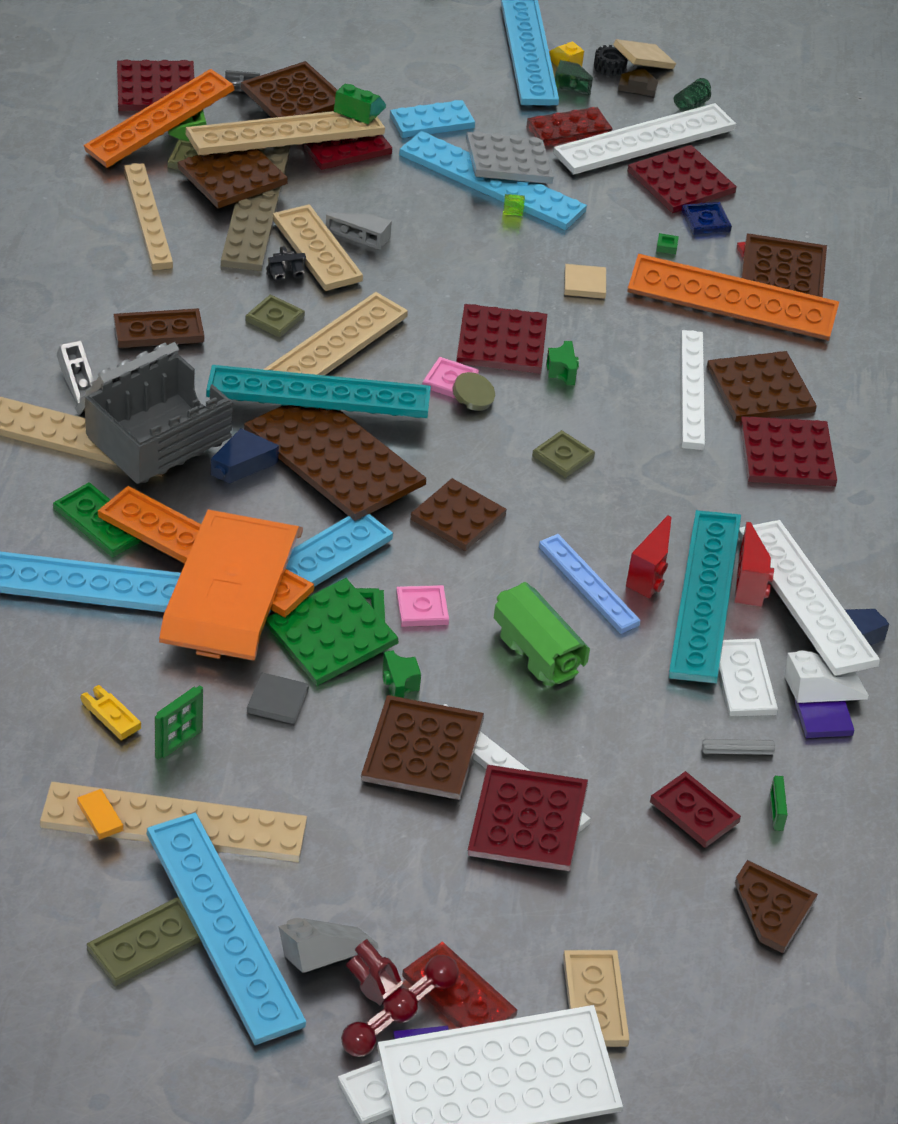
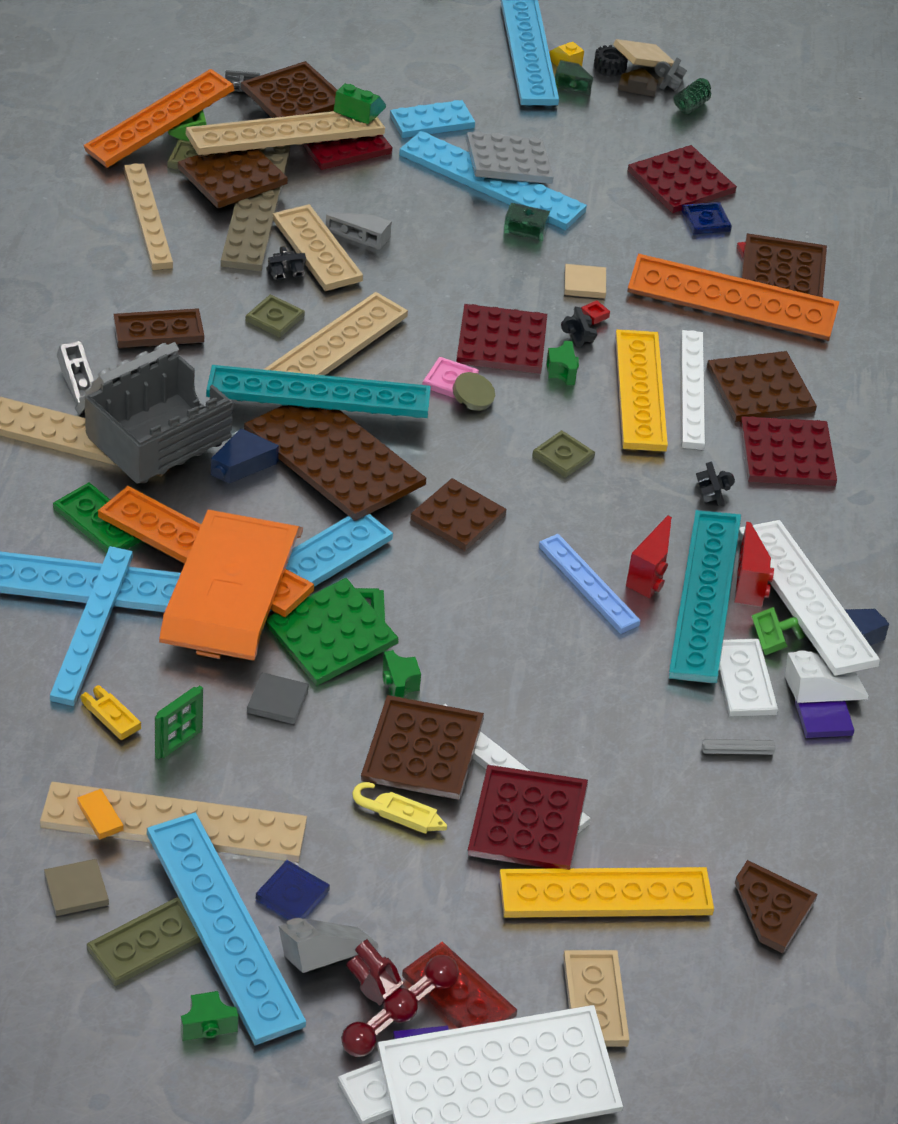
dark red plate [117,59,195,111] -> none
bright pink tile [396,585,449,627] -> none
bright green brick [494,582,590,686] -> none
clear neon green tile [503,194,525,216] -> none
clear red plate [527,107,613,146] -> none
white plate [553,103,736,175] -> none
dark red plate [650,771,741,848] -> none
green tile [656,233,679,255] -> none
green tile [770,776,788,831] -> none
none -> dark tan tile [44,859,109,916]
none -> medium azure plate [50,546,133,706]
none -> green brick [181,991,238,1041]
none -> clear blue tile [255,860,330,919]
none -> light yellow plate [352,782,447,834]
none -> yellow plate [499,867,714,918]
none -> clear green brick [504,203,550,241]
none -> black hips [561,306,597,347]
none -> red plate [581,300,610,325]
none -> yellow plate [615,329,668,452]
none -> dark grey hips [655,58,687,91]
none -> black hips [696,461,735,506]
none -> bright green plate [752,607,805,655]

